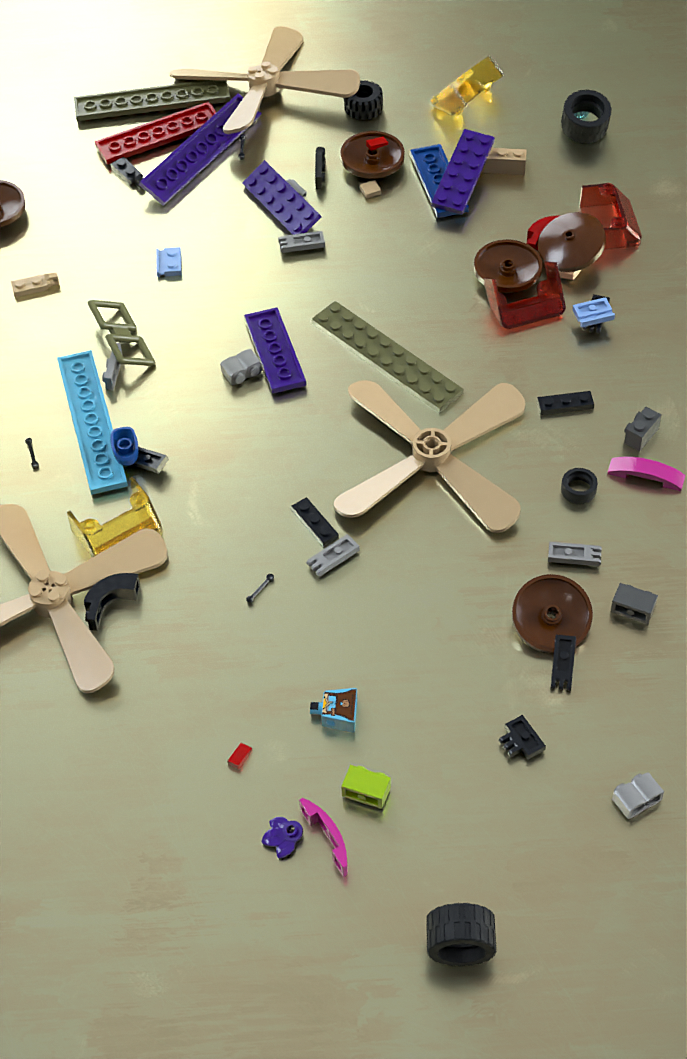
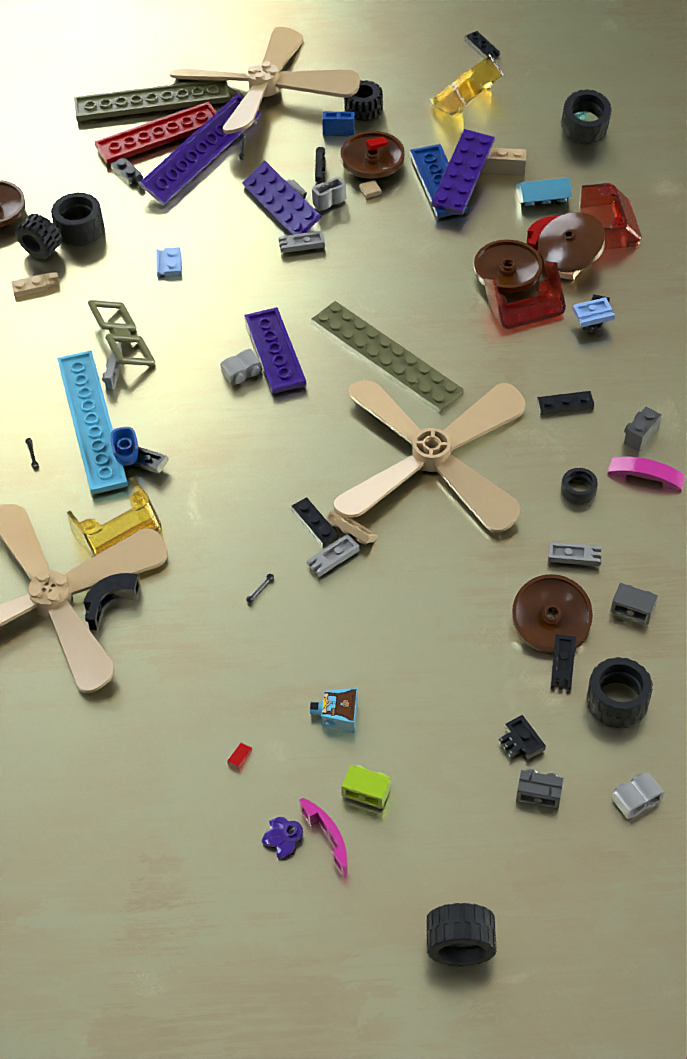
none -> black tyre [15,213,61,259]
none -> black tyre [51,192,104,246]
none -> light grey brick [312,177,346,210]
none -> blue hinge [322,111,355,135]
none -> tan hinge [326,511,377,544]
none -> black hinge [465,31,500,61]
none -> medium azure slope [516,177,572,206]
none -> dark grey brick [516,769,564,809]
none -> black tyre [587,657,653,727]

